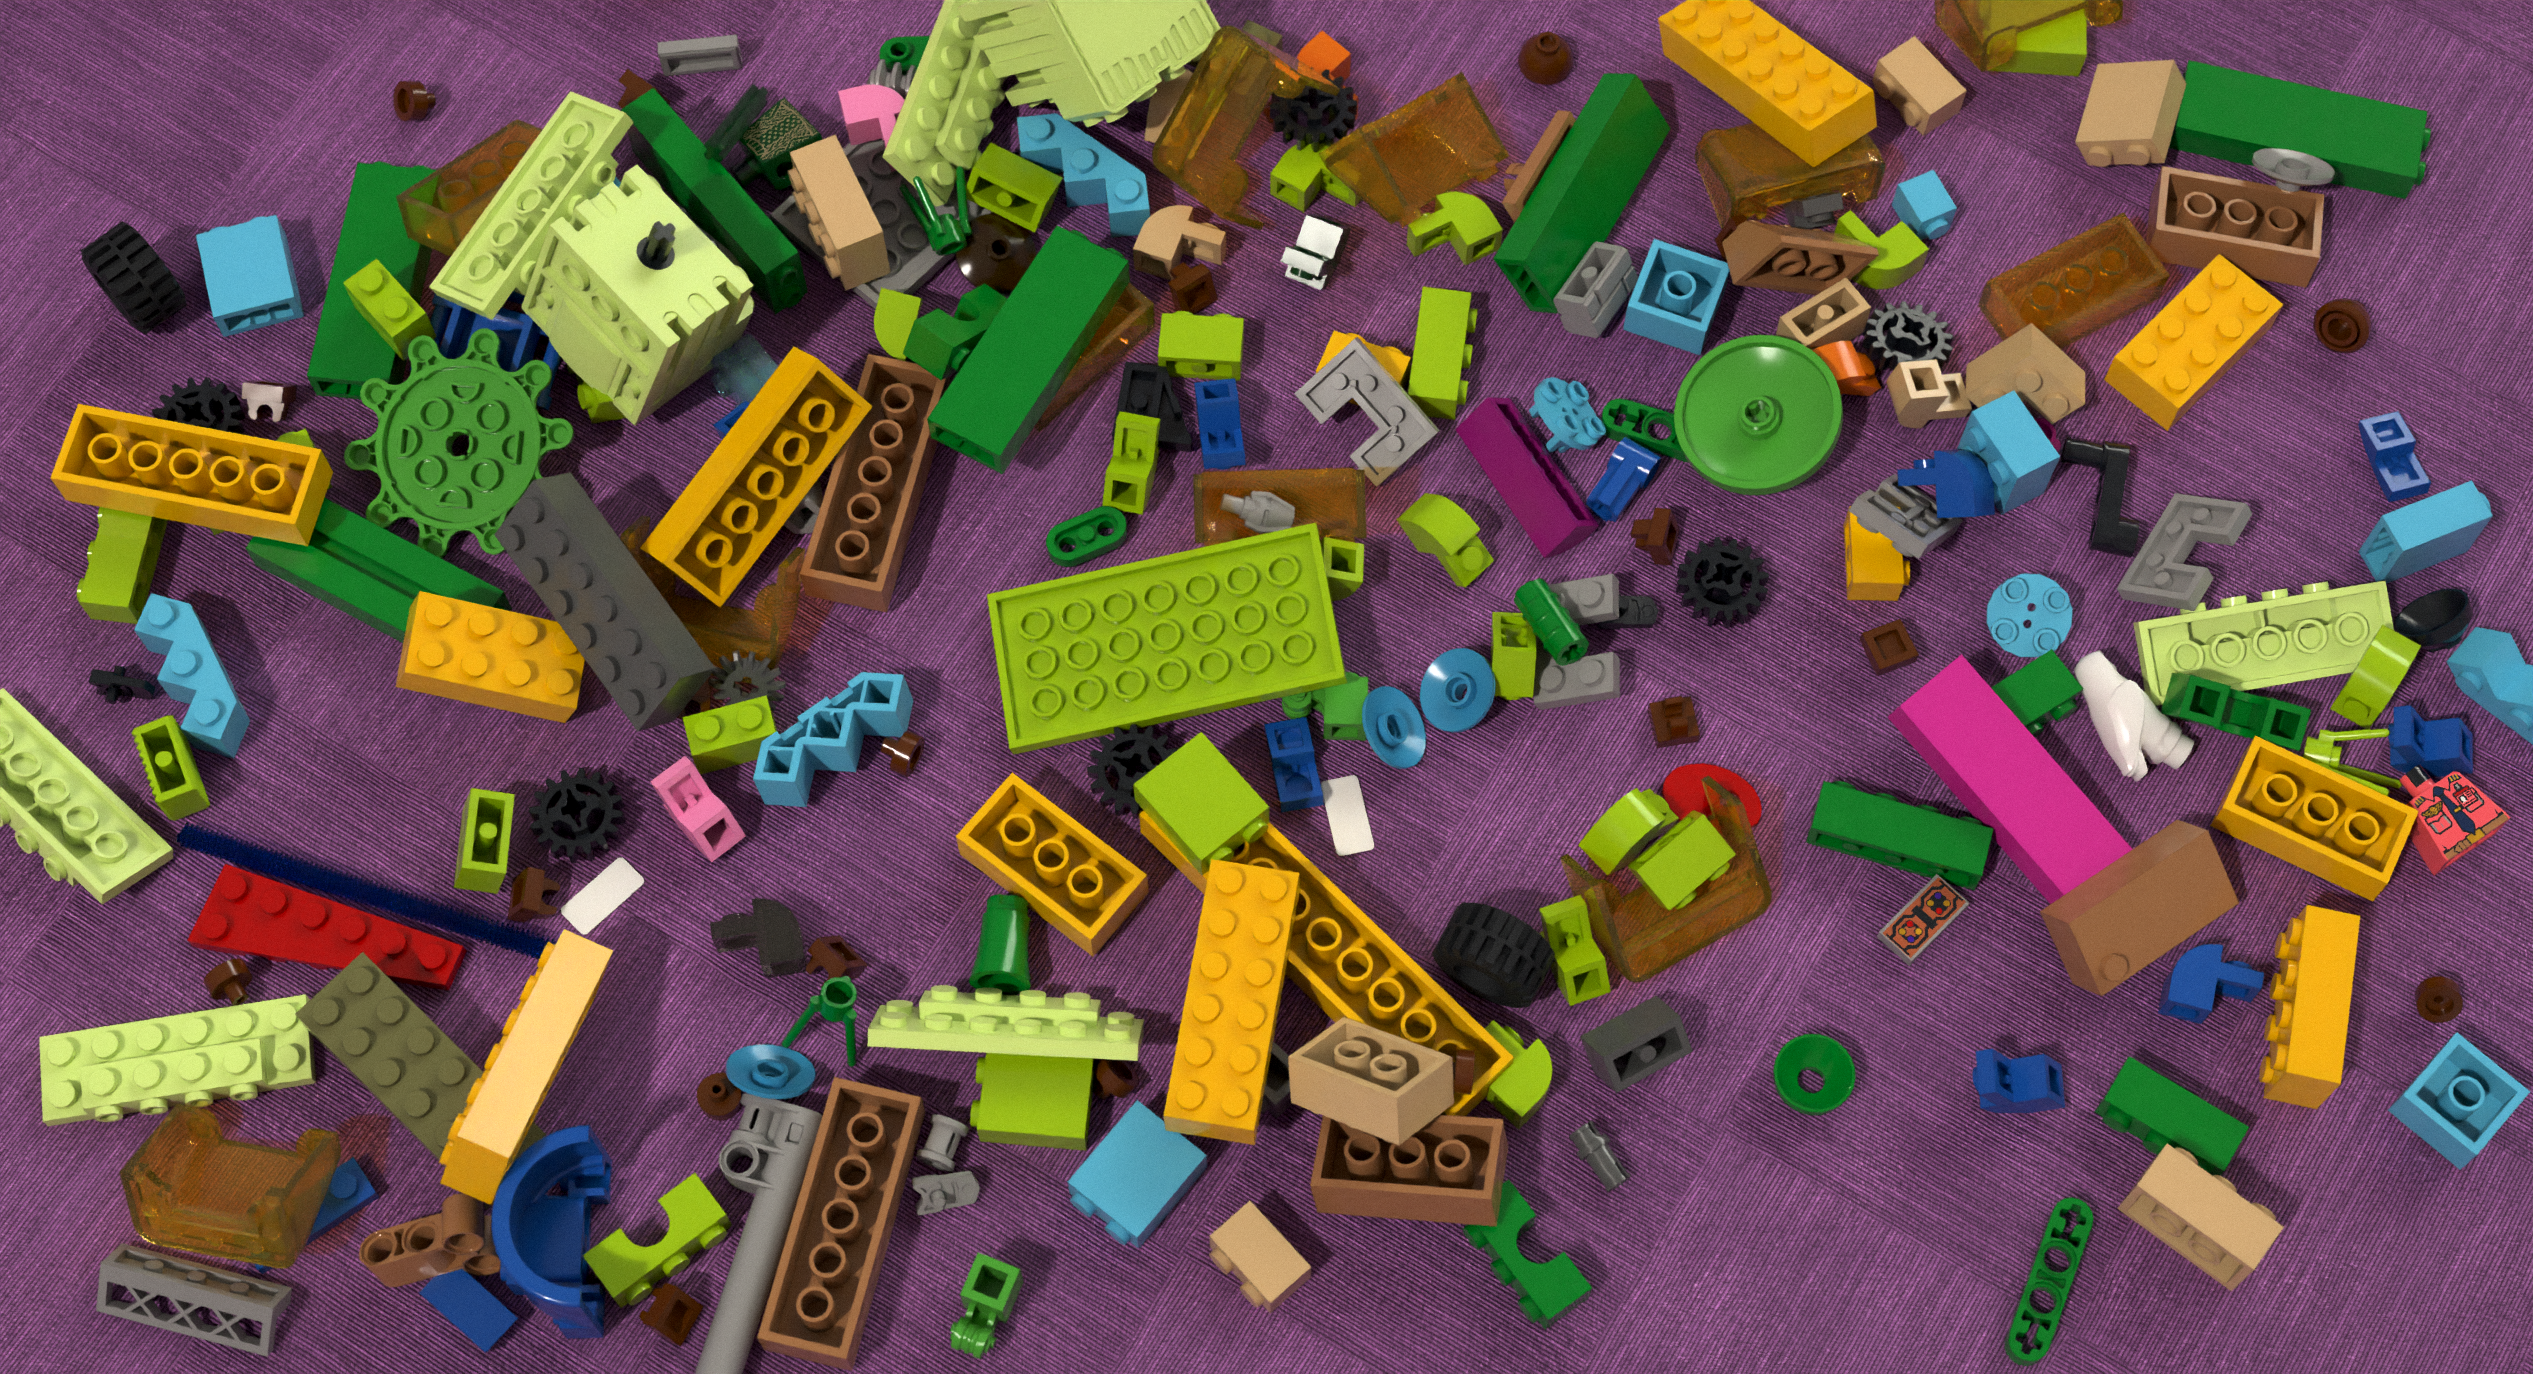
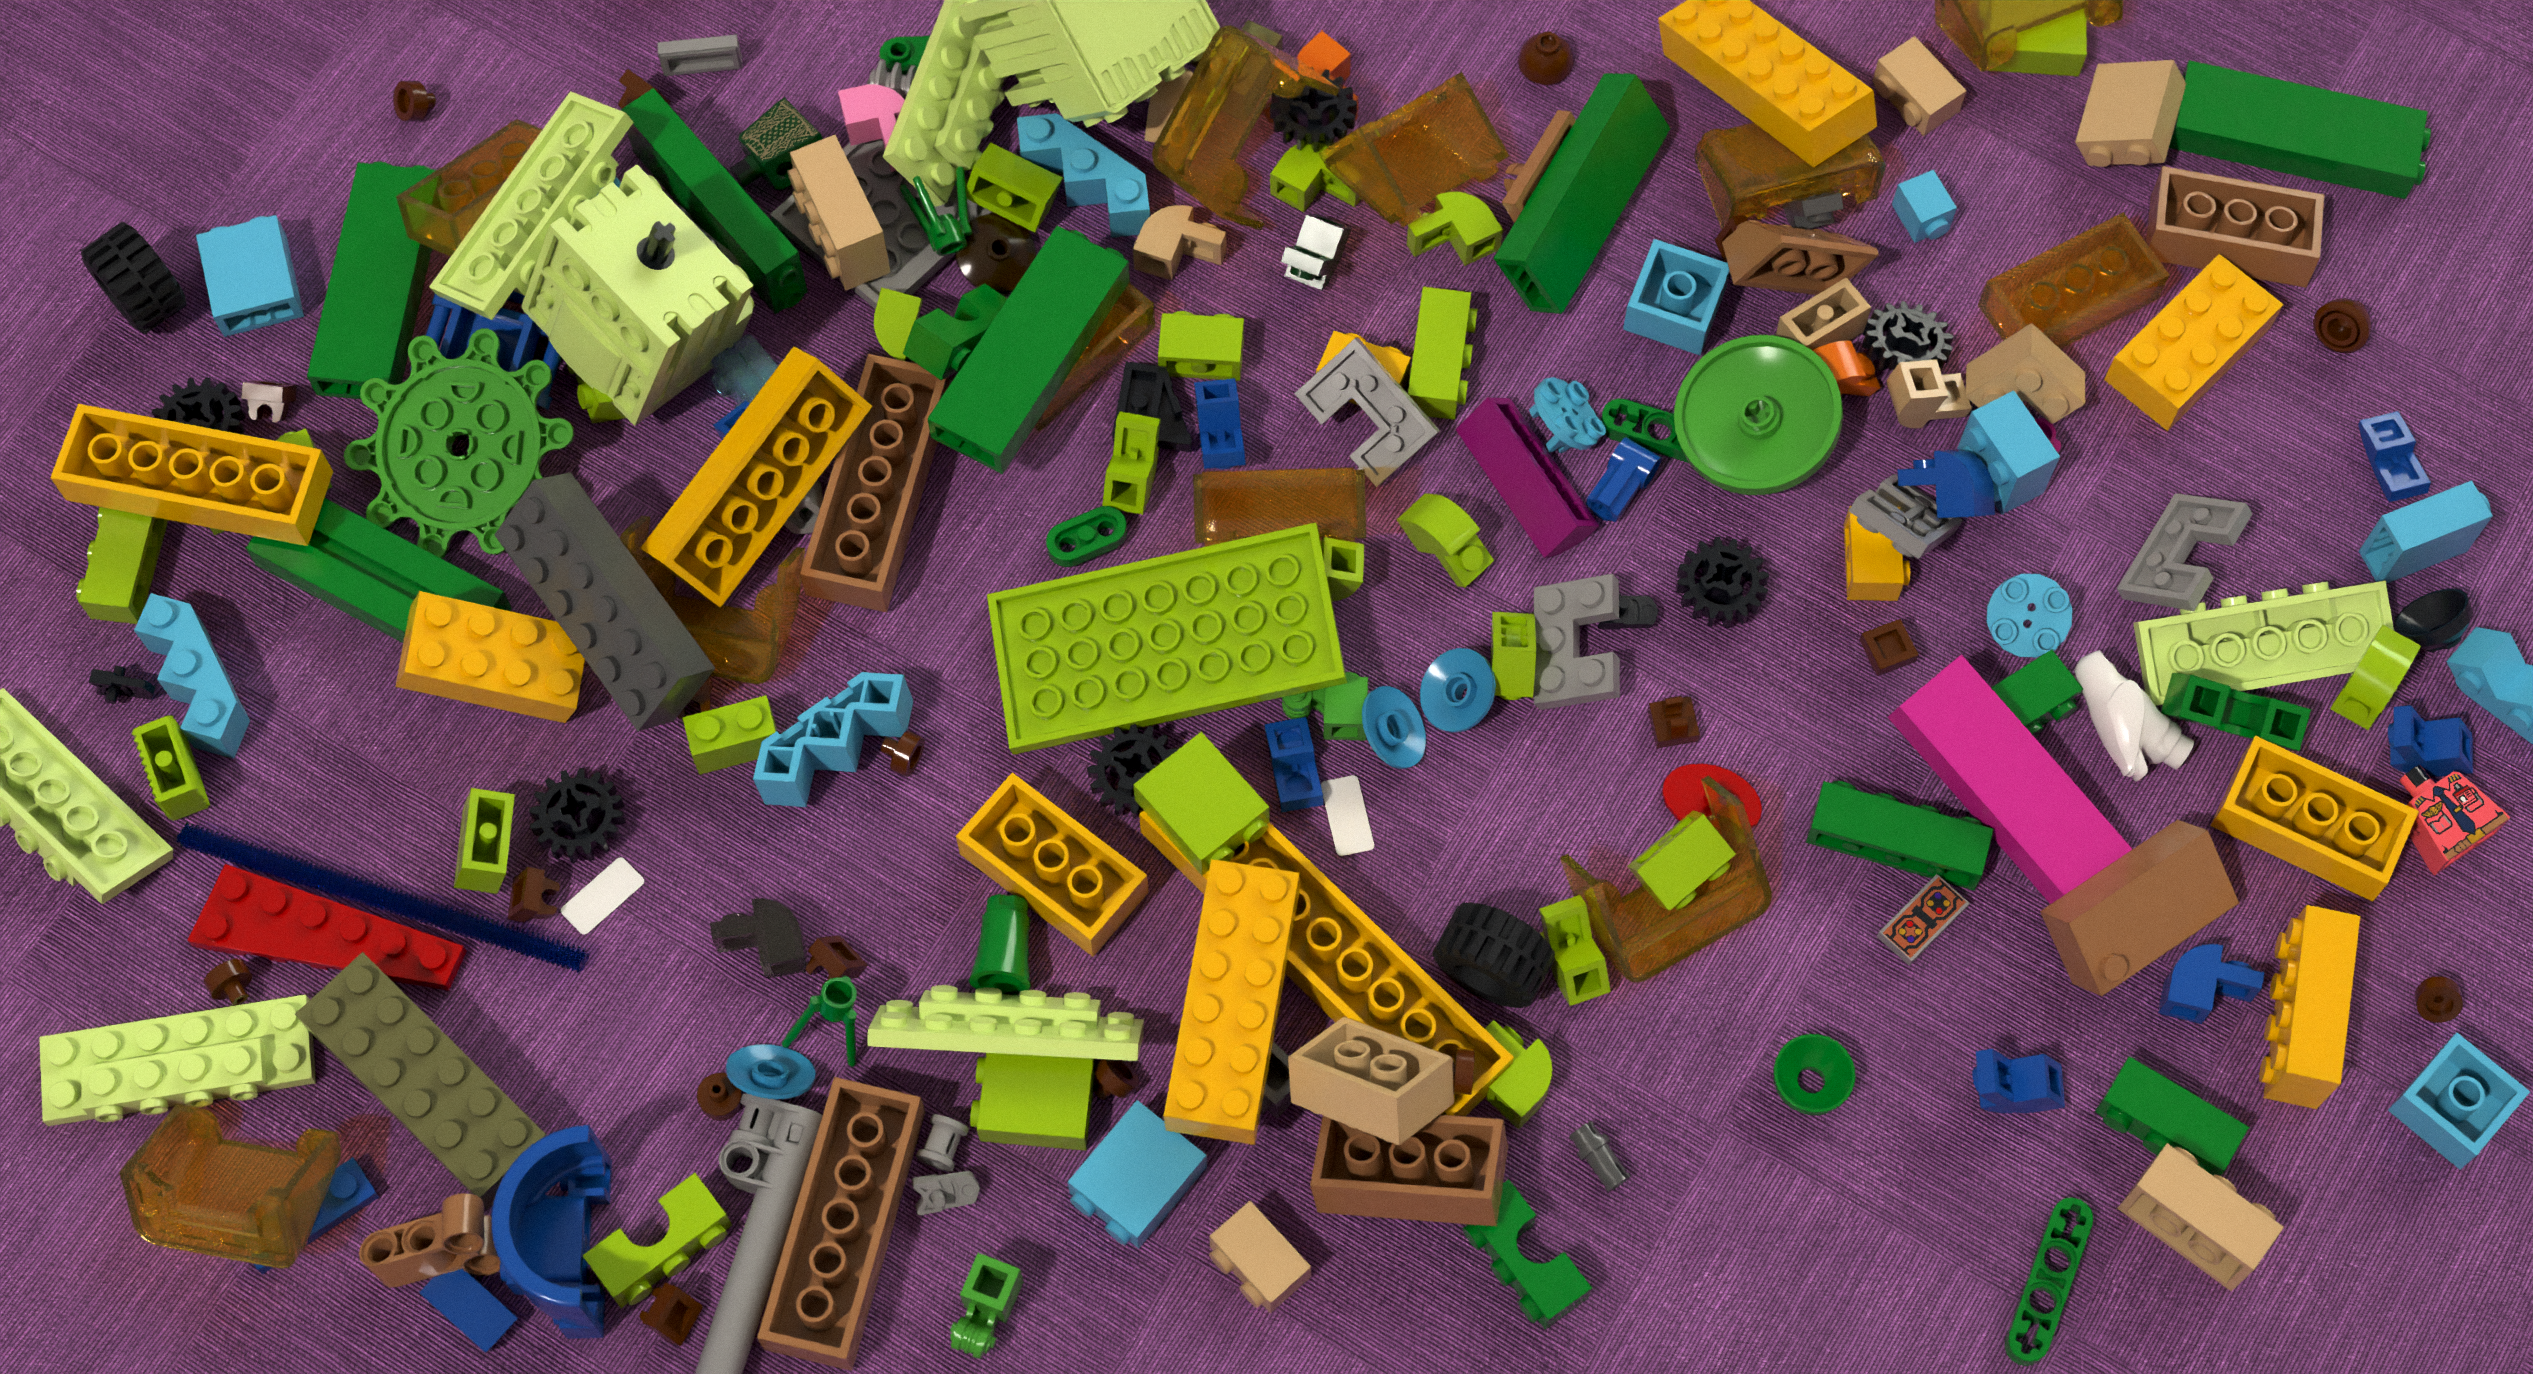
light grey fence [96,1243,292,1356] -> none
lime brick [343,258,437,361] -> none
yellow brick [439,929,613,1205] -> none
bright pink brick [650,756,746,862] -> none
dark green axle [704,84,768,162] -> none
dark grey gear [709,650,786,711] -> none
reddish brown tile [1168,262,1218,314] -> none
light grey piece [1219,491,1295,534] -> none
green axle [1514,578,1589,666] -> none
light grey brick [1553,241,1638,338] -> none
lime brick [1578,788,1679,876] -> none
dark grey brick [1580,996,1693,1093] -> none
reddish brown tile [1630,508,1680,566] -> none
lime brick [1834,210,1929,289] -> none
black beam [2060,436,2139,558] -> none
light grey dish [2252,148,2335,192] -> none
lime plant [2303,729,2402,796] -> none

